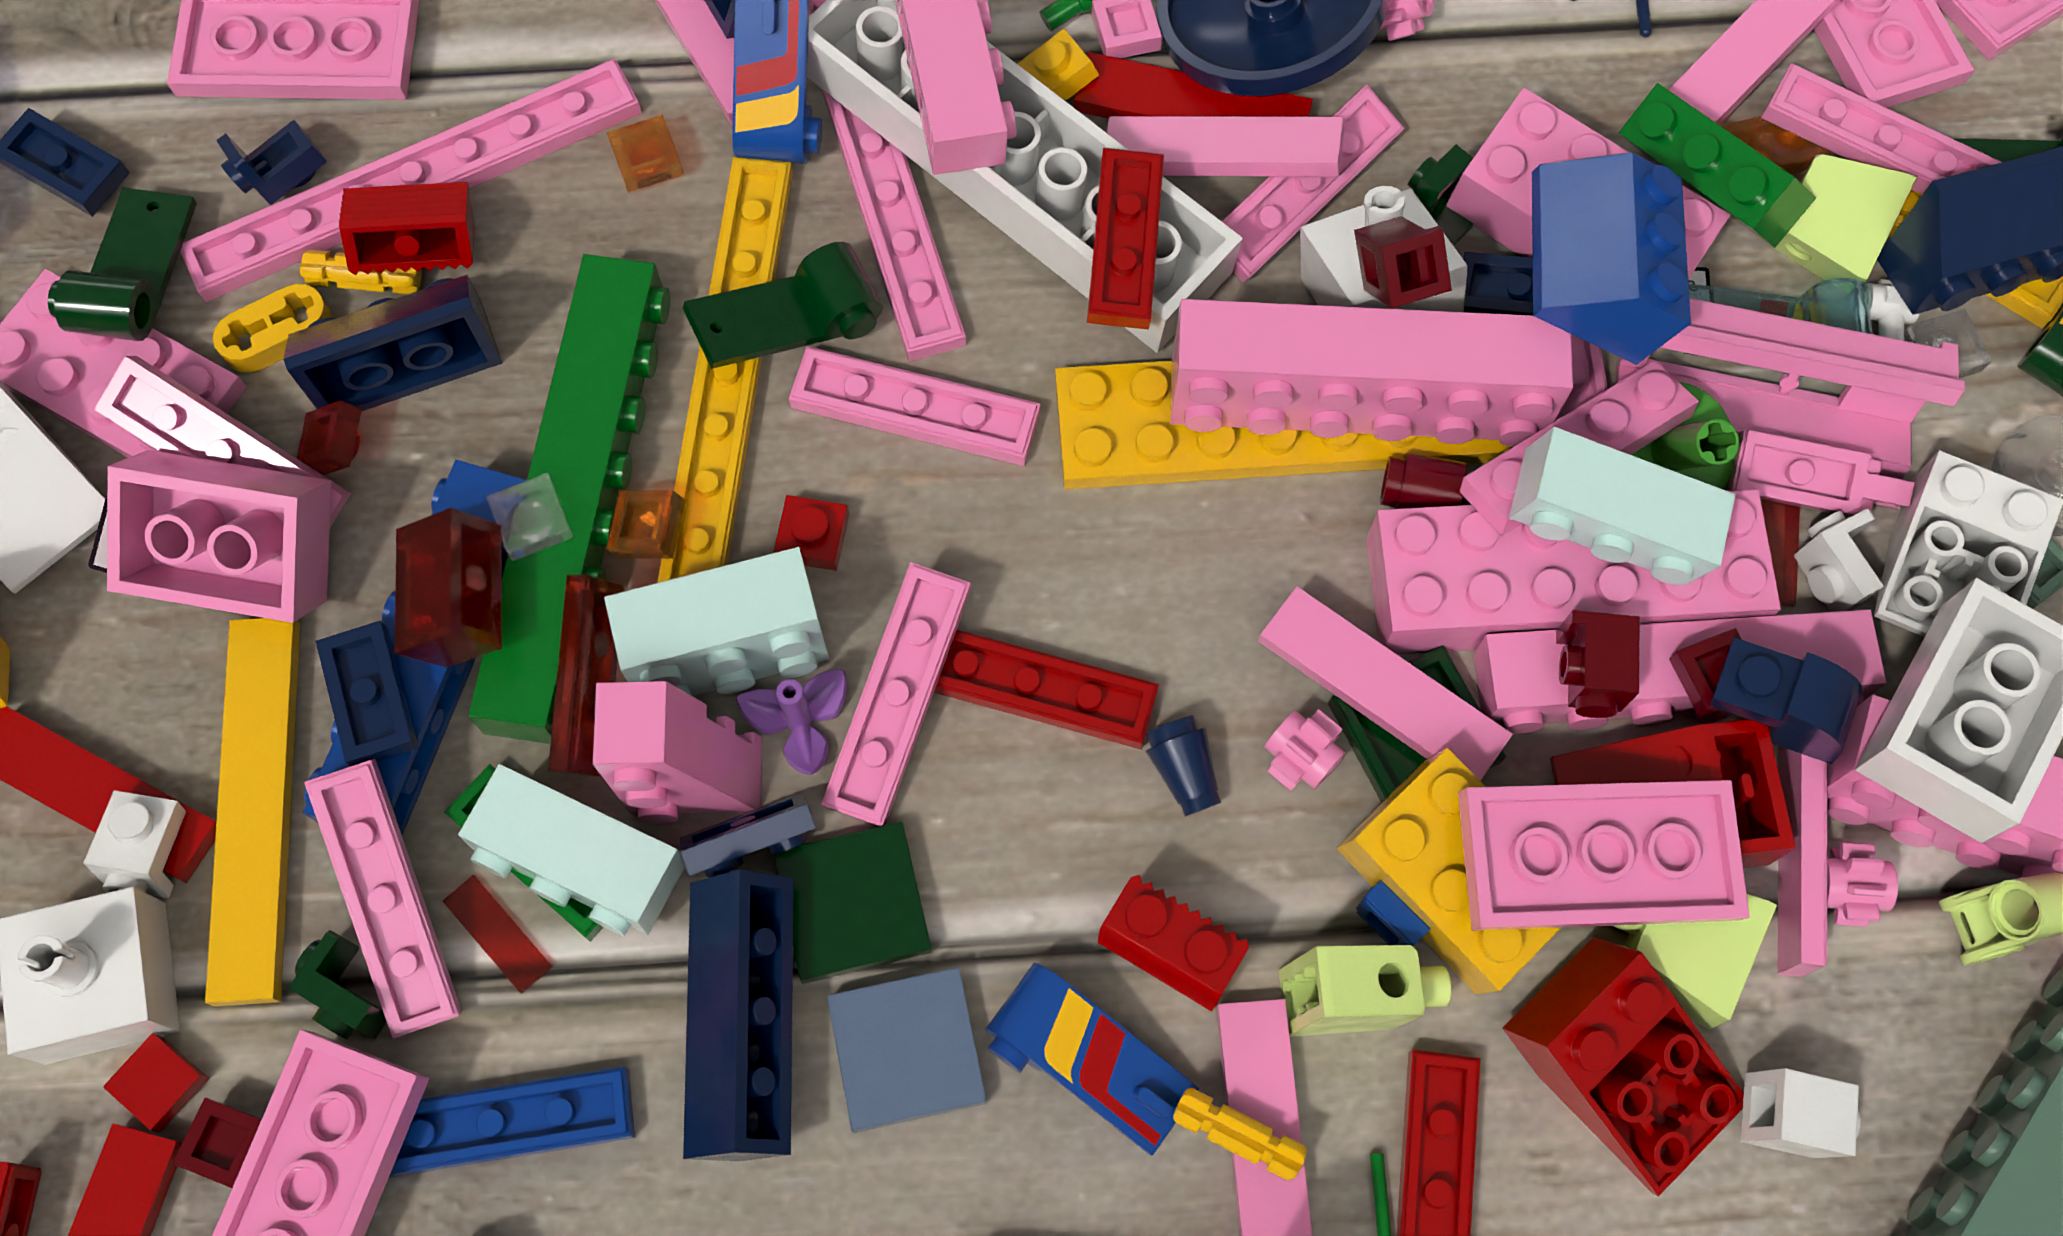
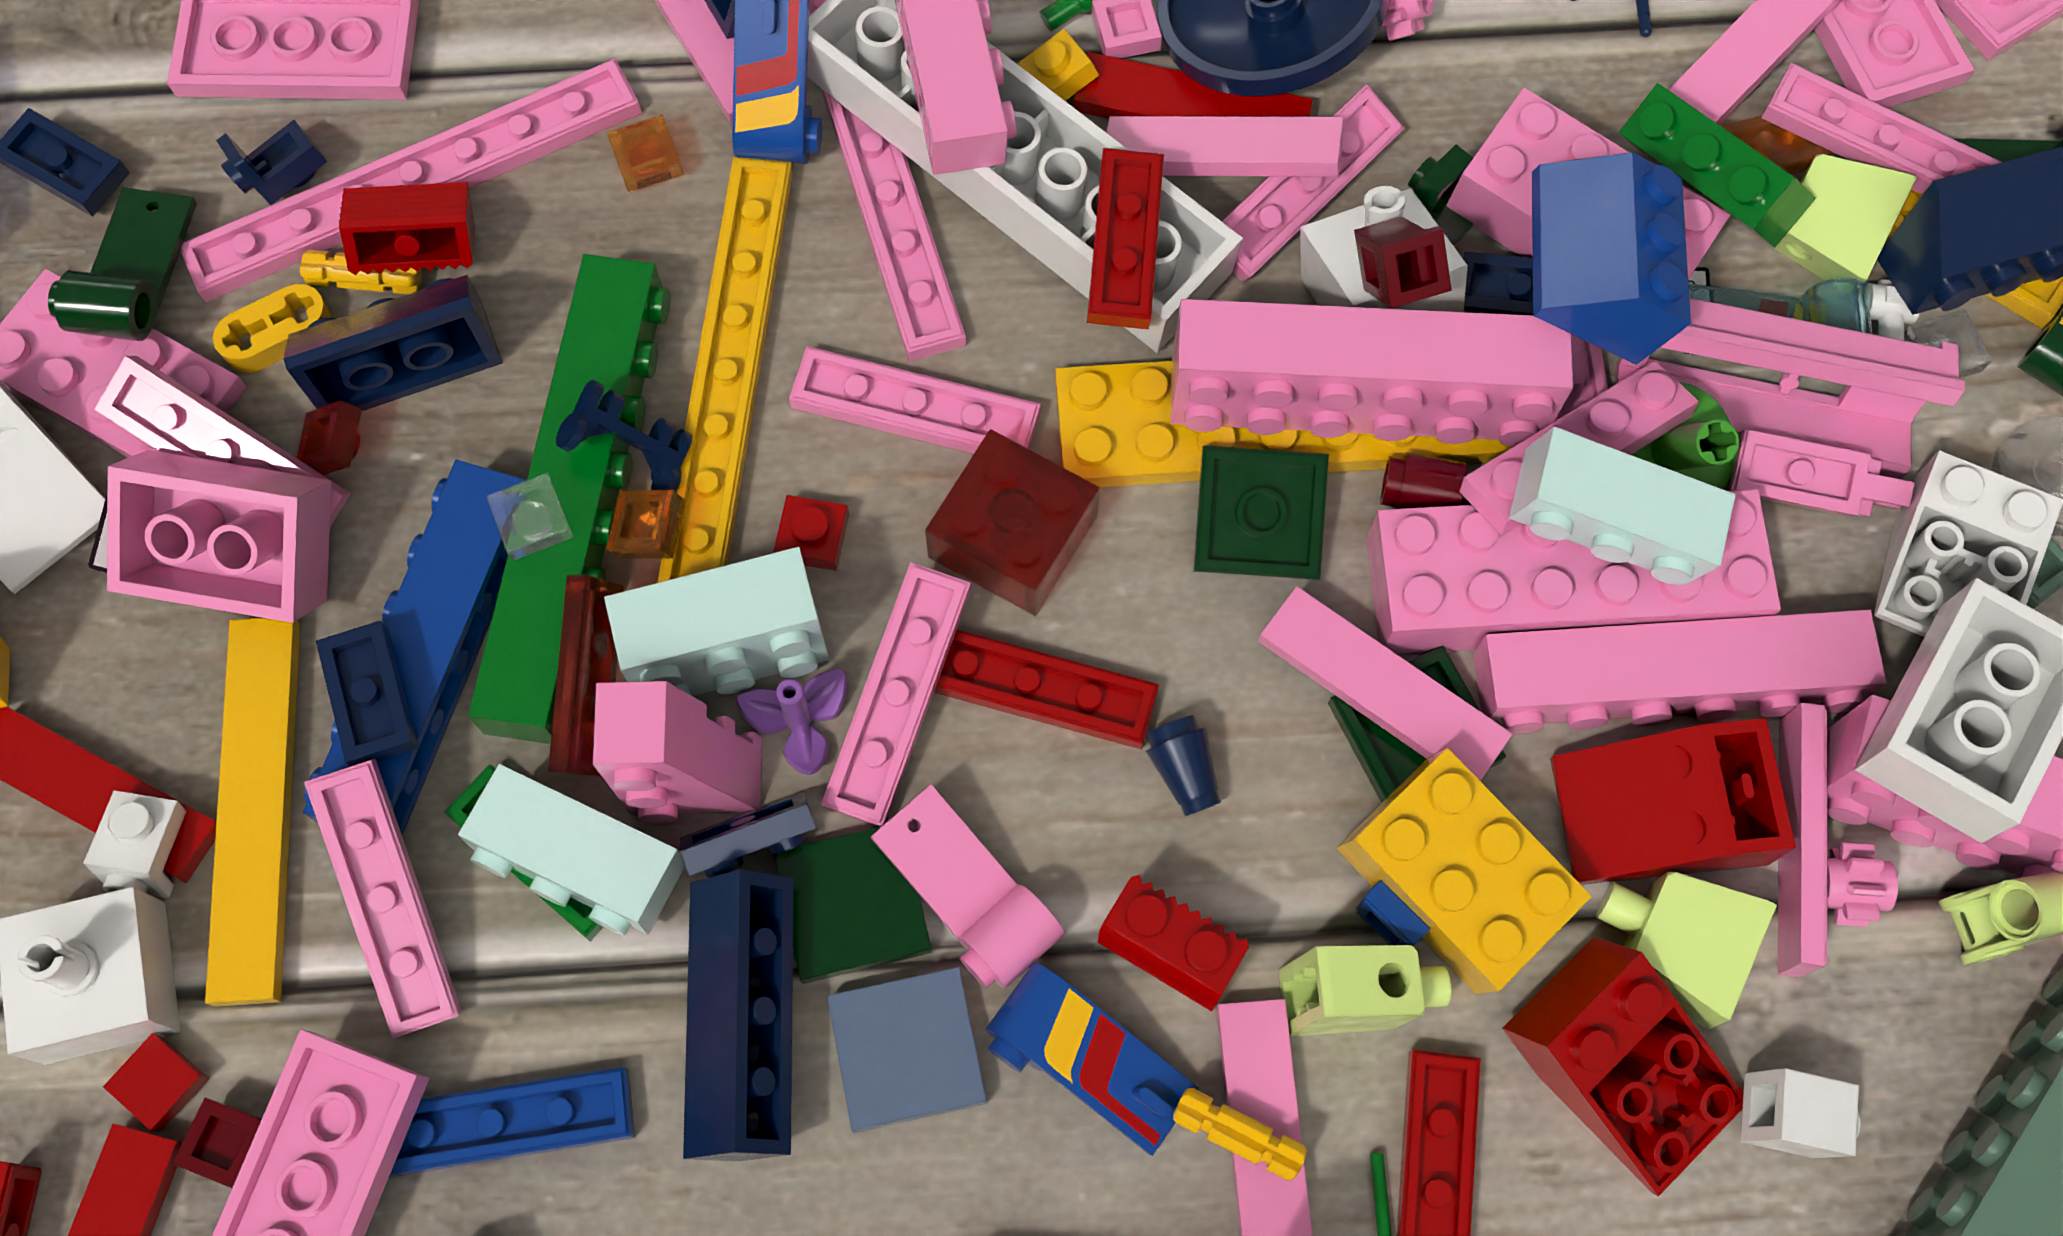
dark green bracket [288,930,387,1040] -> none
clear red brick [394,508,502,668] -> none
clear red window [443,874,553,994] -> none
dark green door [682,242,883,369] -> none
bright pink gear [1264,709,1346,791] -> none
bright pink plate [1458,780,1750,931] -> none
dark red brick [1556,610,1640,718] -> none
dark red plate [1669,628,1742,718] -> none
dark blue brick [1709,637,1862,764] -> none
clear red window [1761,499,1800,607] -> none
white bracket [1793,508,1884,612] -> none
none -> dark blue piece [556,380,692,502]
none -> bright pink door [870,784,1065,989]
none -> clear red brick [925,429,1100,617]
none -> dark green tile [1193,446,1329,580]

